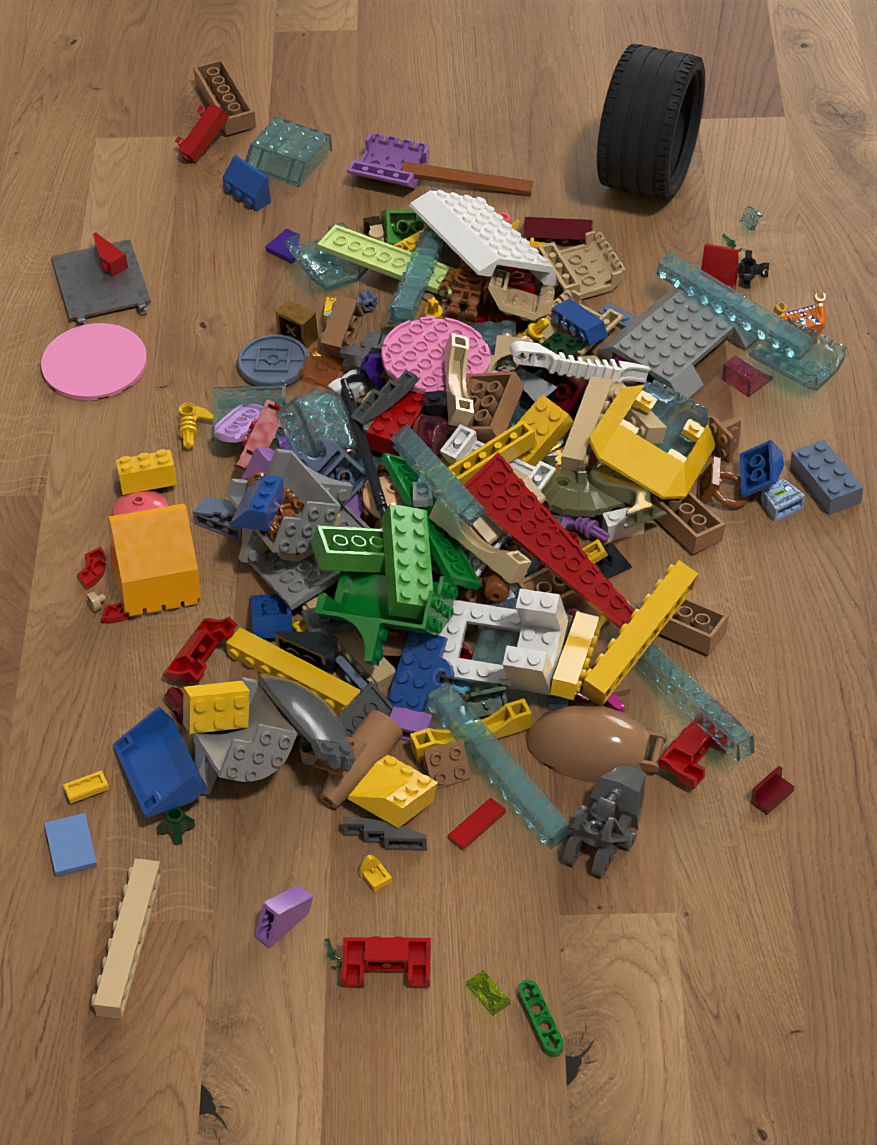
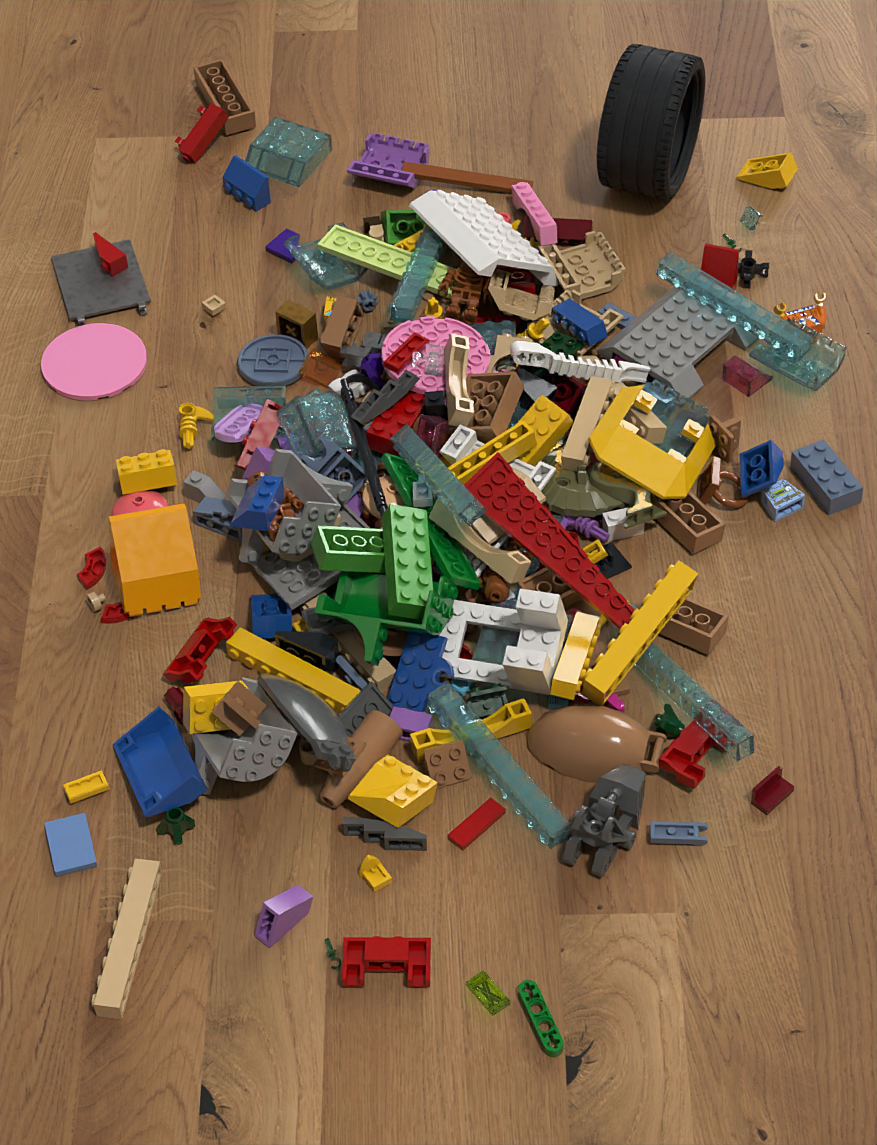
none -> light grey slope [183,470,227,503]
none -> tan plate [202,295,226,316]
none -> medium nougat bracket [212,681,266,736]
none -> red tile [383,332,429,374]
none -> clear plate [411,344,444,376]
none -> bright pink arch [512,182,557,246]
none -> dark green rock [650,704,685,738]
none -> sand blue hinge [650,821,708,845]
none -> yellow slope [736,152,798,189]

